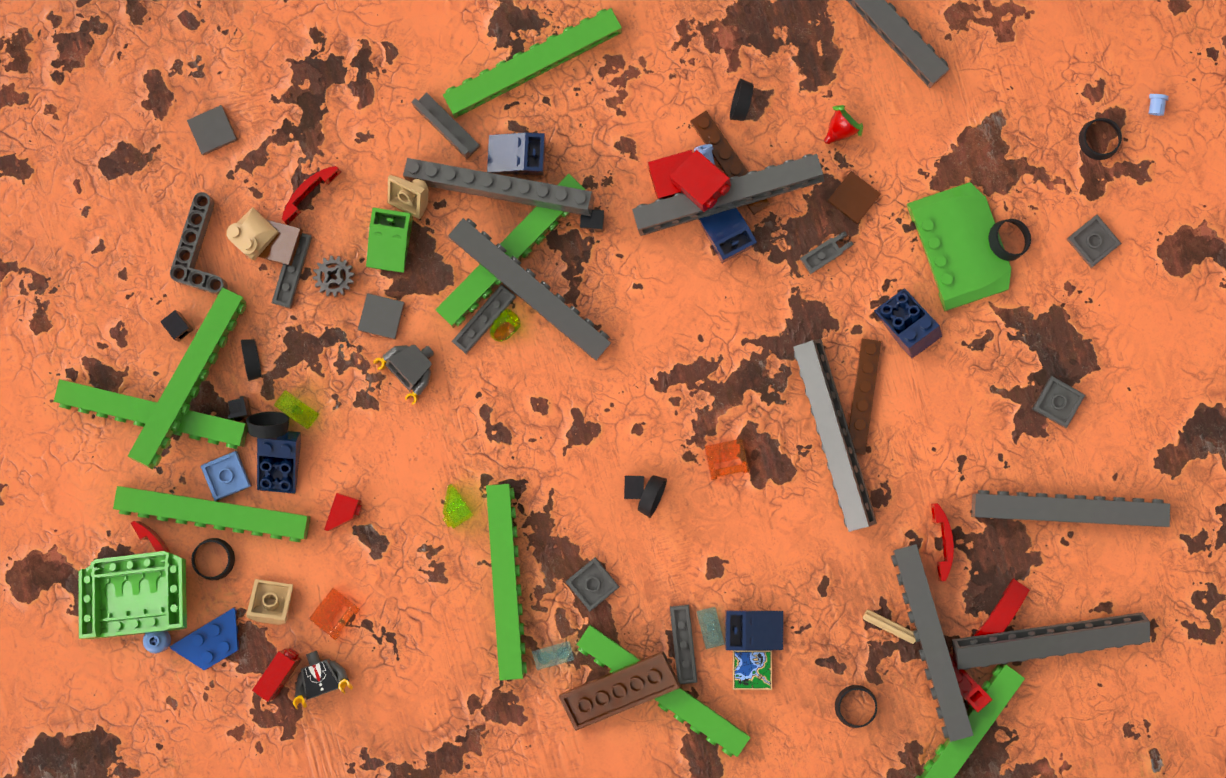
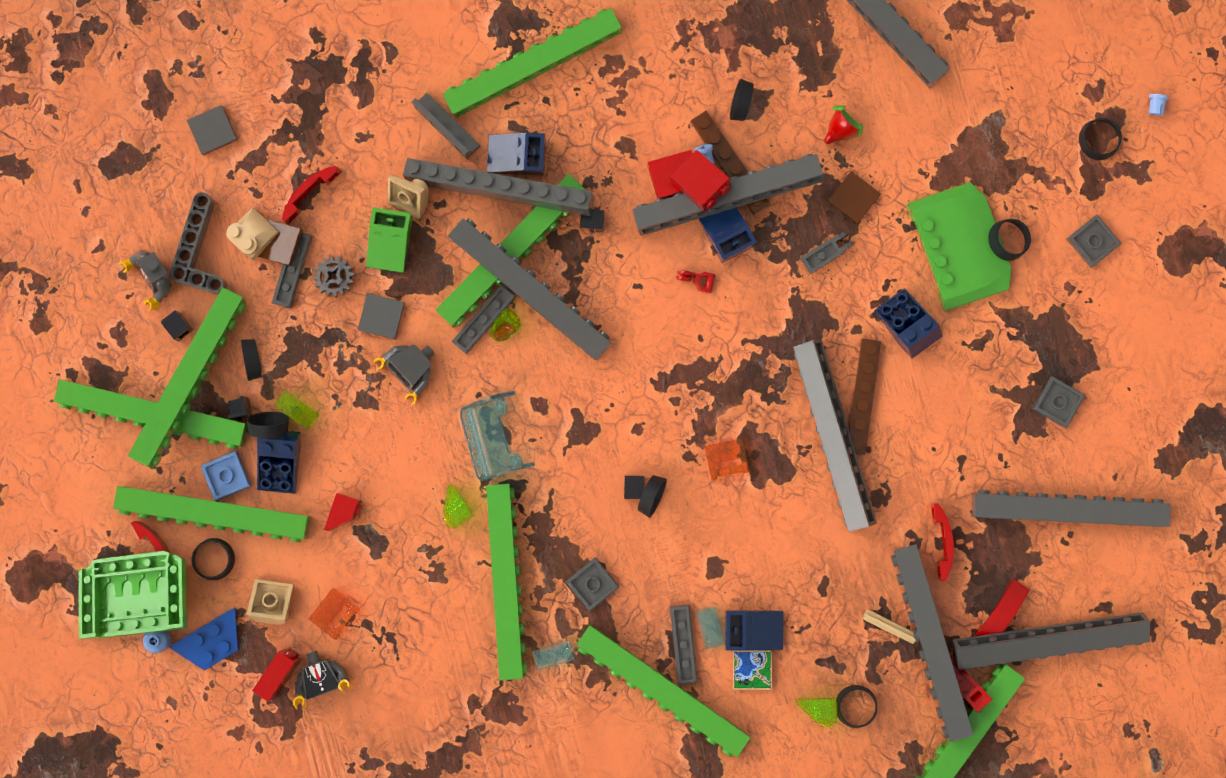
reddish brown plate [559,651,681,731] -> none
none -> dark grey torso [119,250,172,311]
none -> clear light blue windscreen [460,391,535,481]
none -> red piece [676,270,715,293]
none -> clear neon green slope [795,698,837,727]

